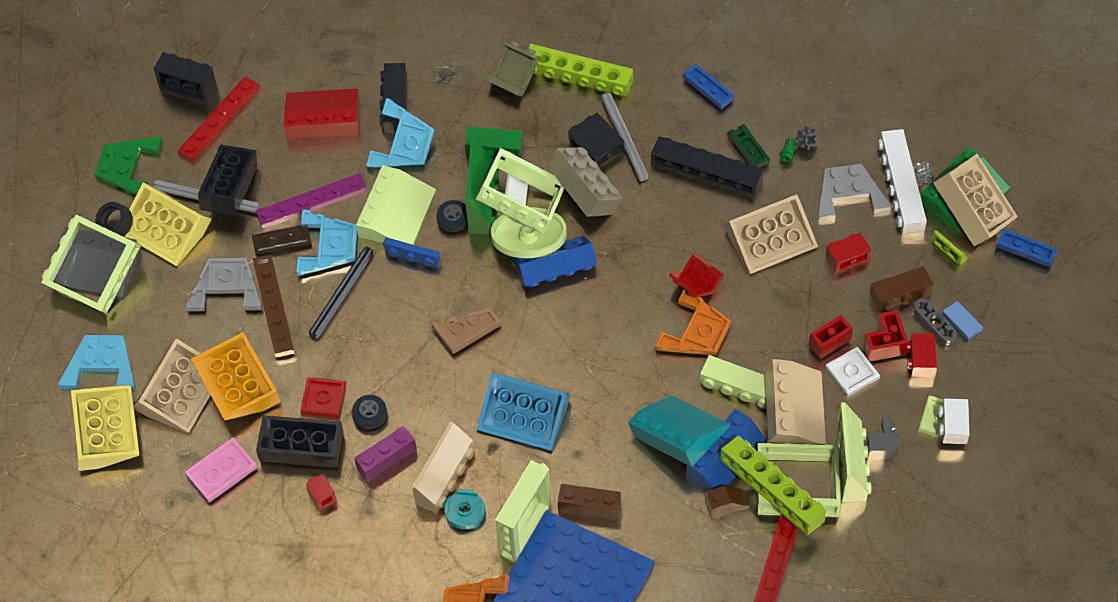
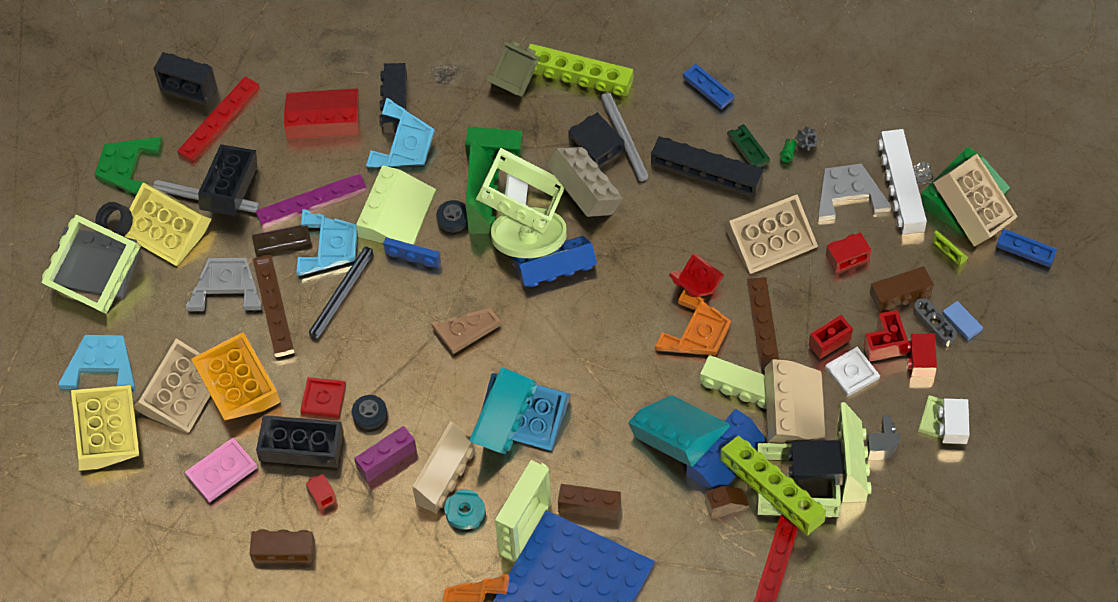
none -> reddish brown brick [249,529,315,563]
none -> teal slope [469,367,537,454]
none -> reddish brown plate [747,277,779,375]
none -> black panel [788,440,843,486]

